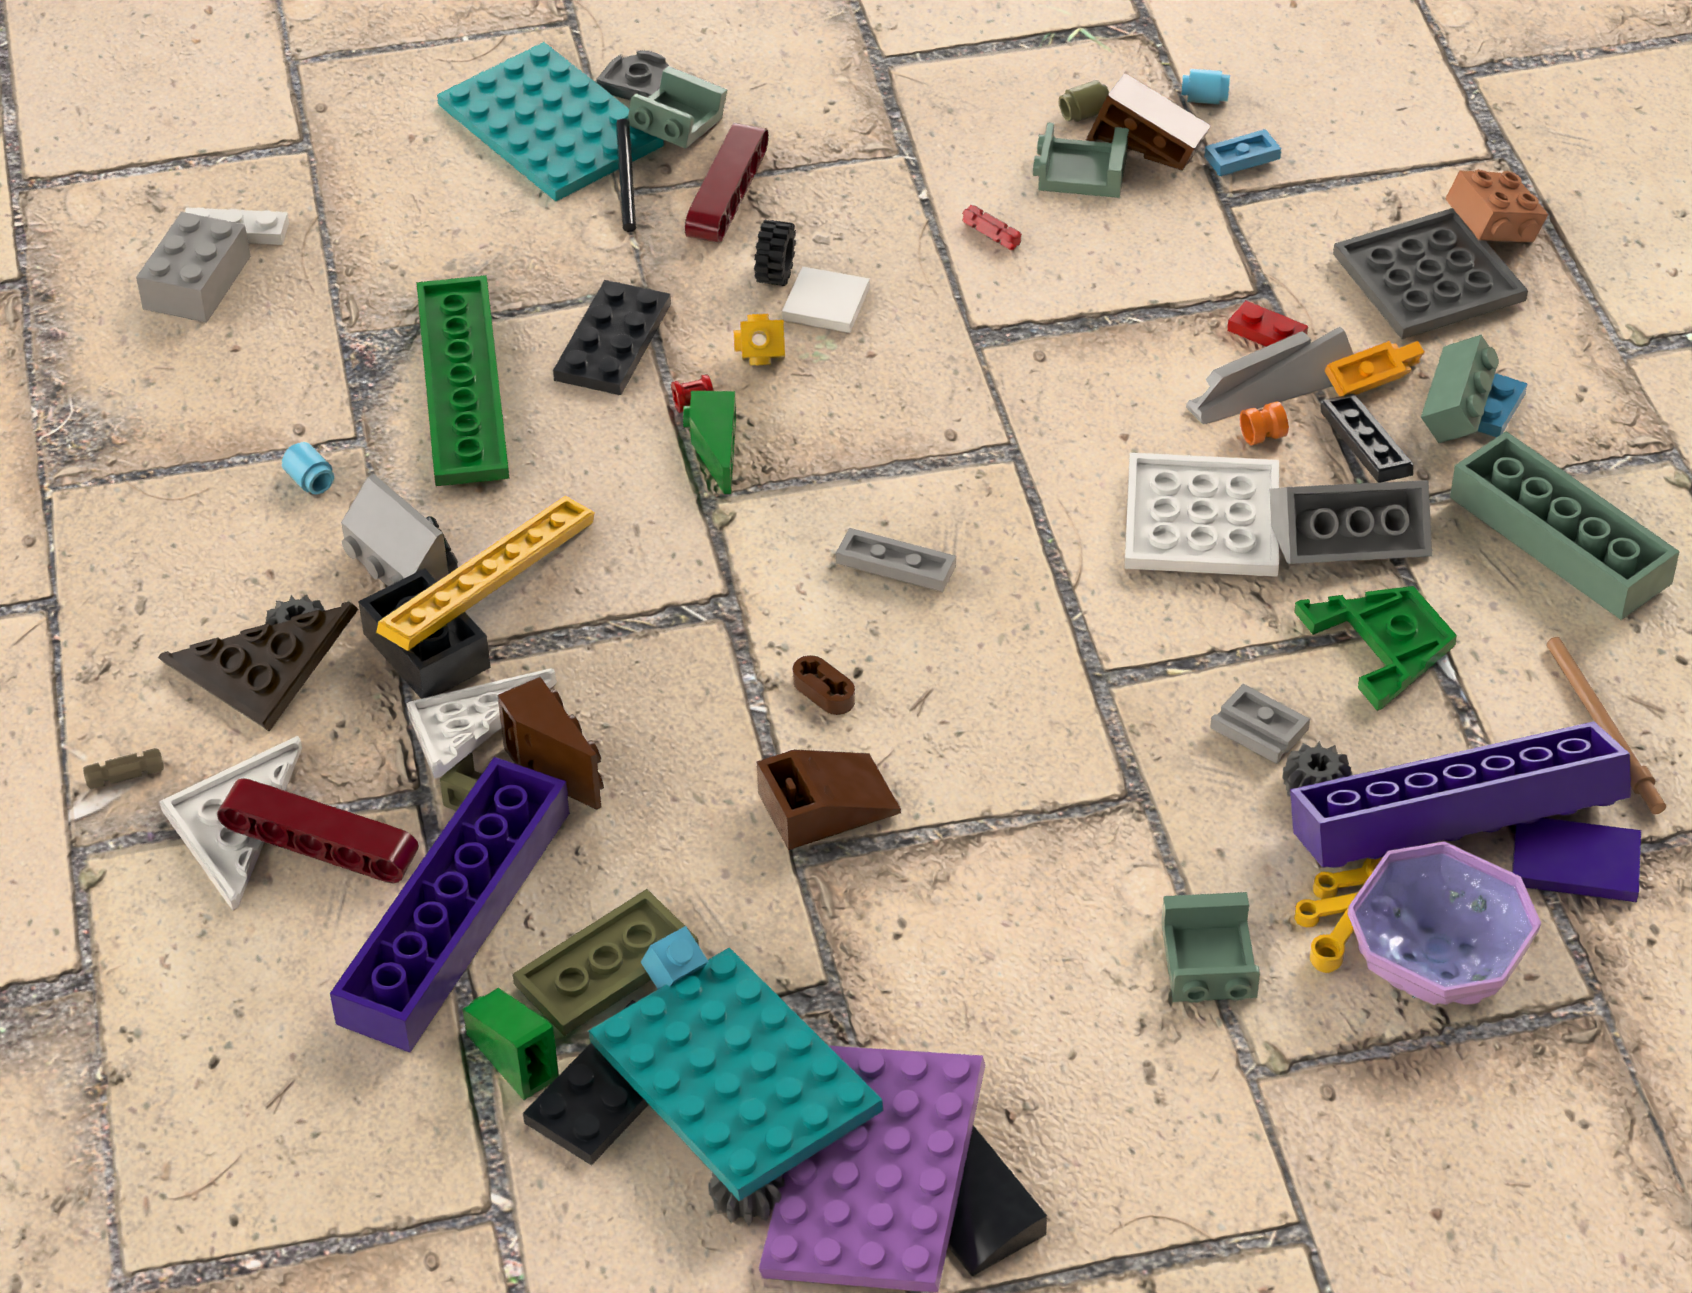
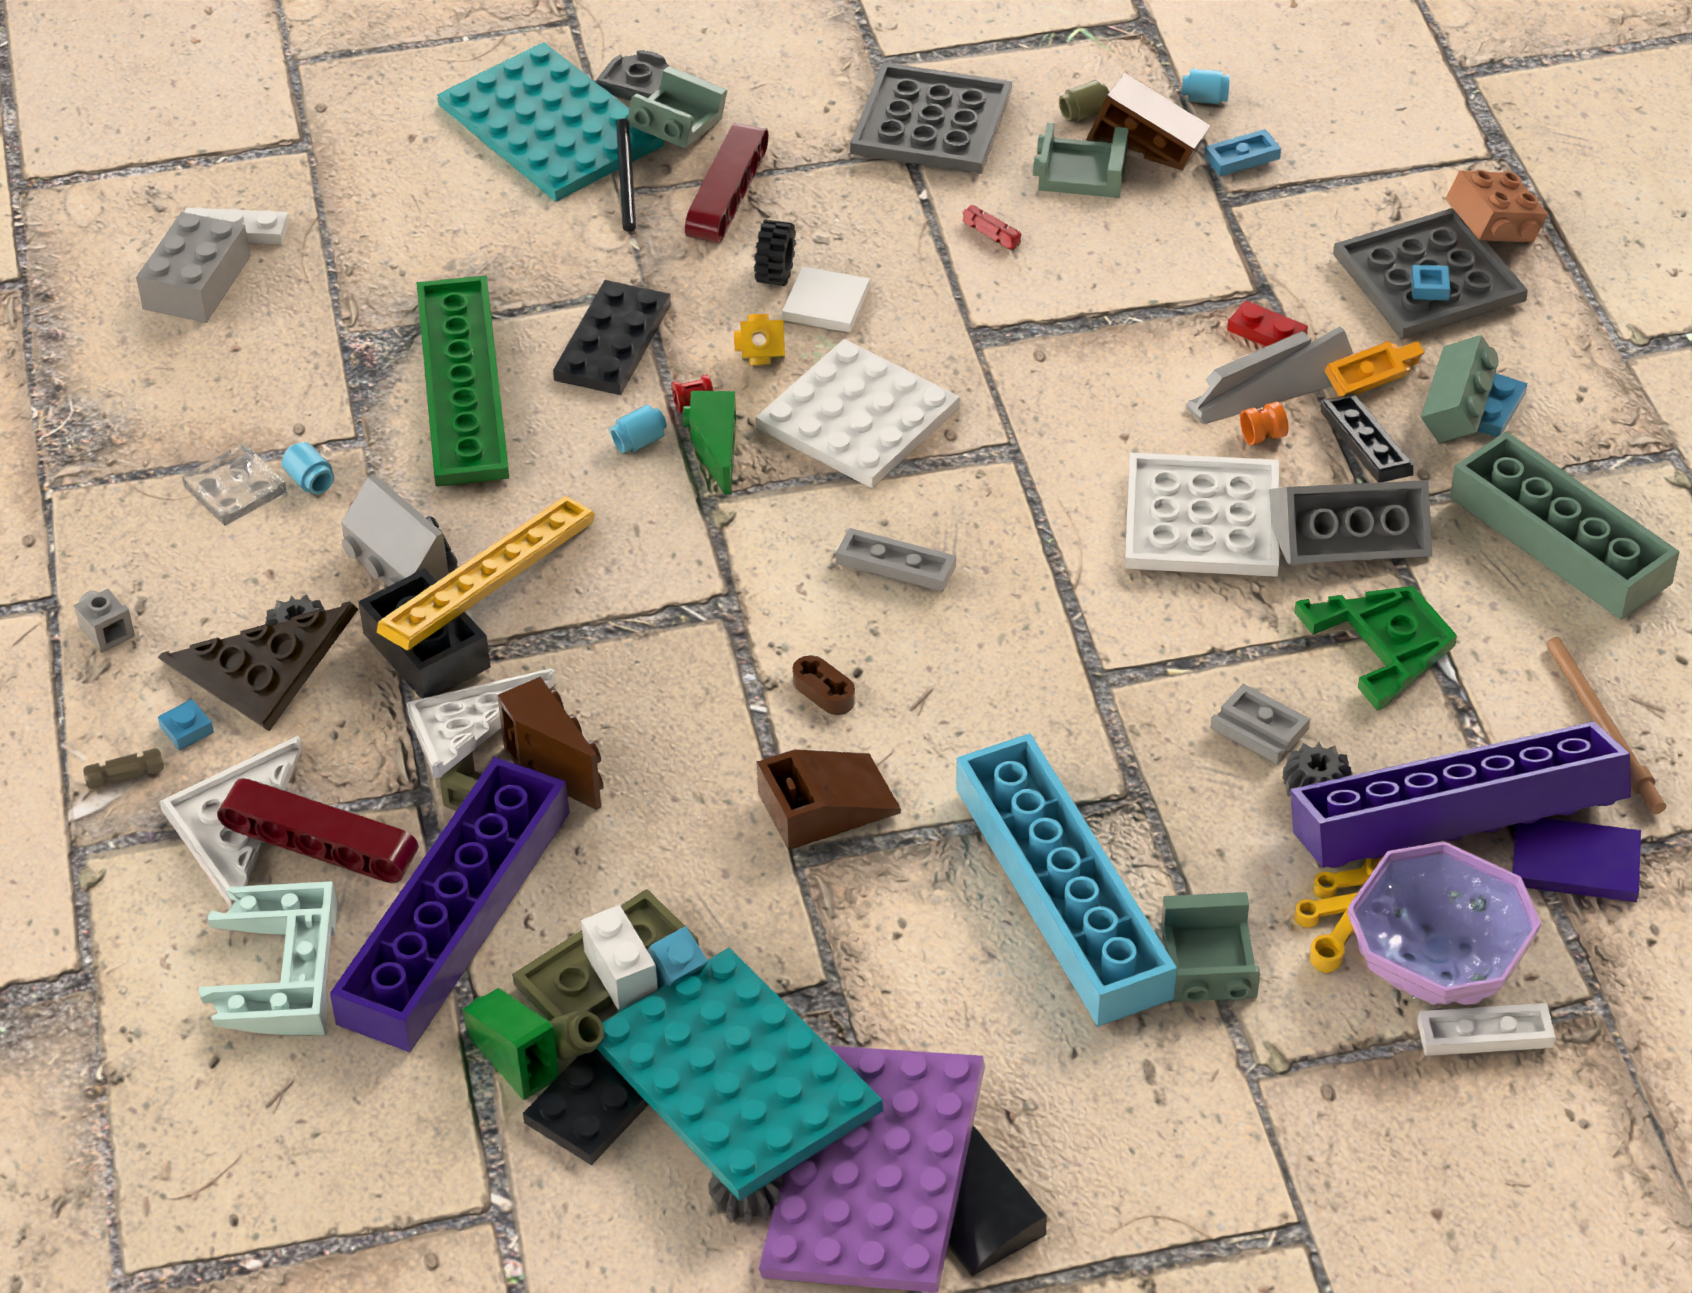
none -> light grey brick [74,588,135,653]
none -> dark azure plate [158,699,214,751]
none -> clear plate [182,443,287,526]
none -> light aqua wedge [198,881,338,1035]
none -> olive brick [549,1010,604,1060]
none -> white brick [581,905,658,1012]
none -> medium azure brick [610,404,667,453]
none -> white plate [755,339,960,488]
none -> dark grey plate [850,62,1012,174]
none -> medium azure brick [956,733,1177,1027]
none -> dark azure plate [1411,265,1450,300]
none -> white plate [1417,1003,1556,1056]

